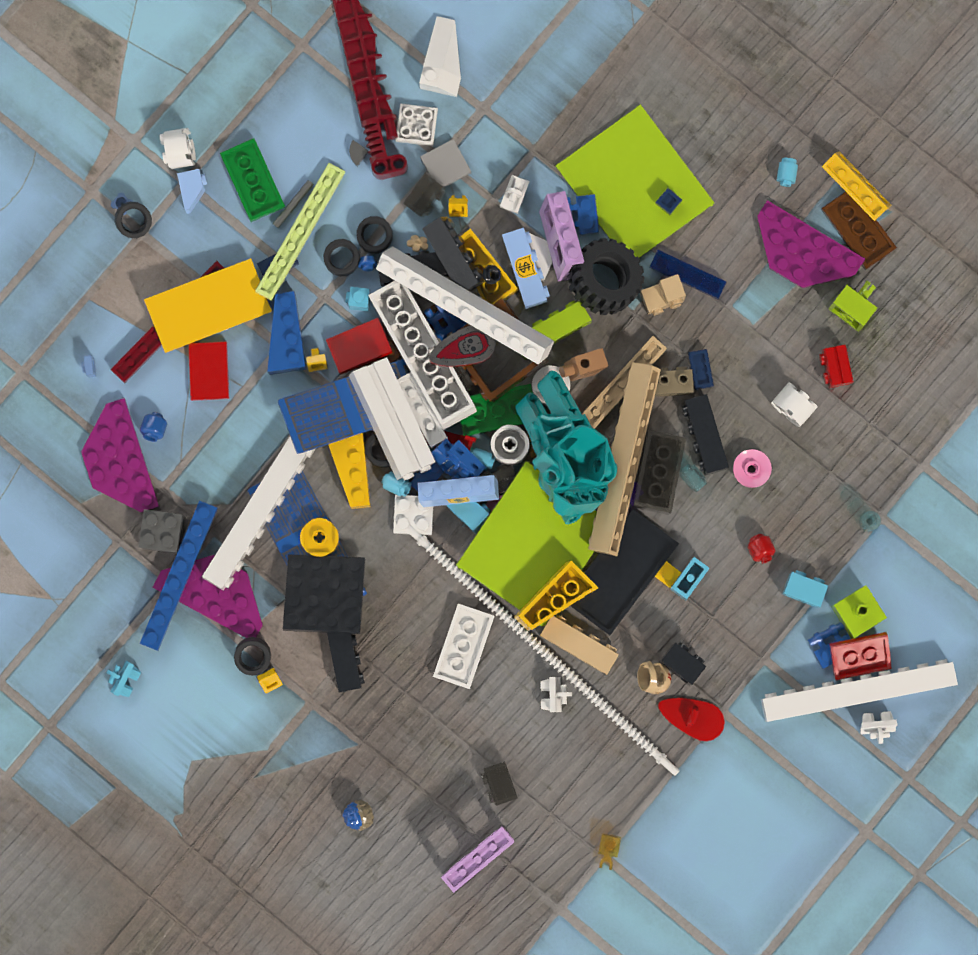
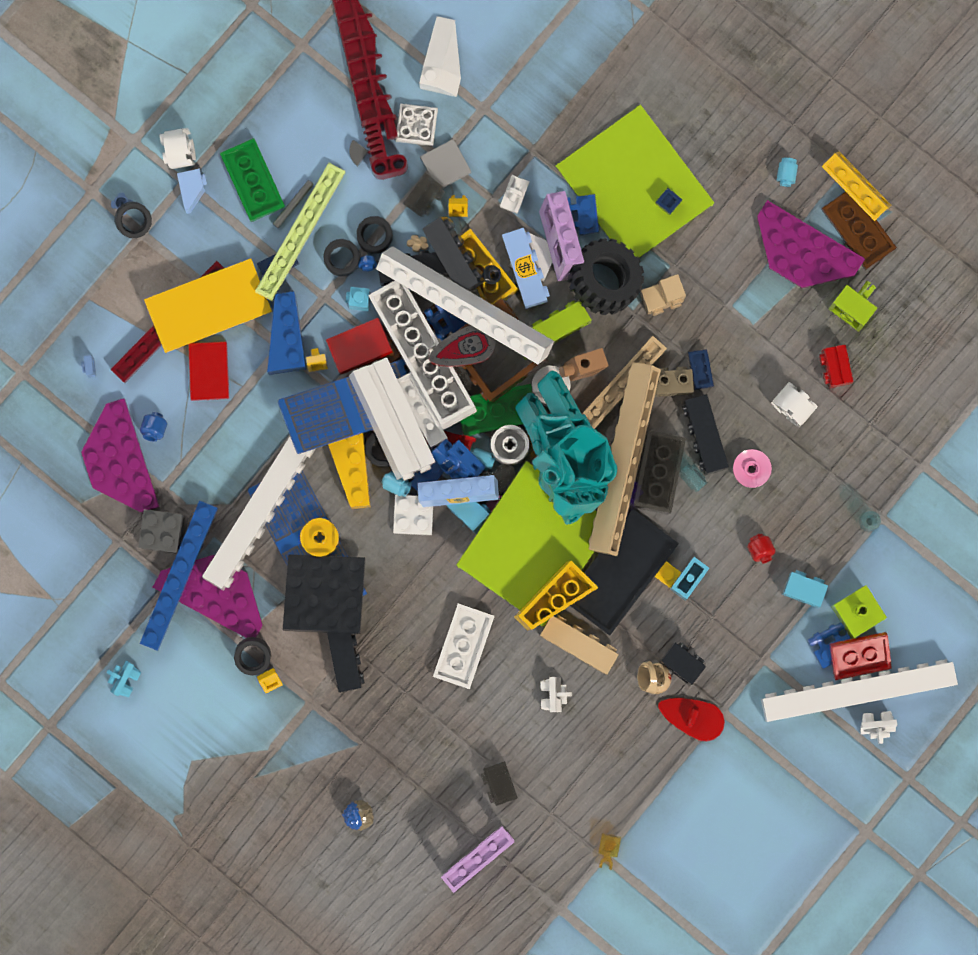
white hose [405,524,680,776] -> none
clear blue plate [649,250,726,300] -> none

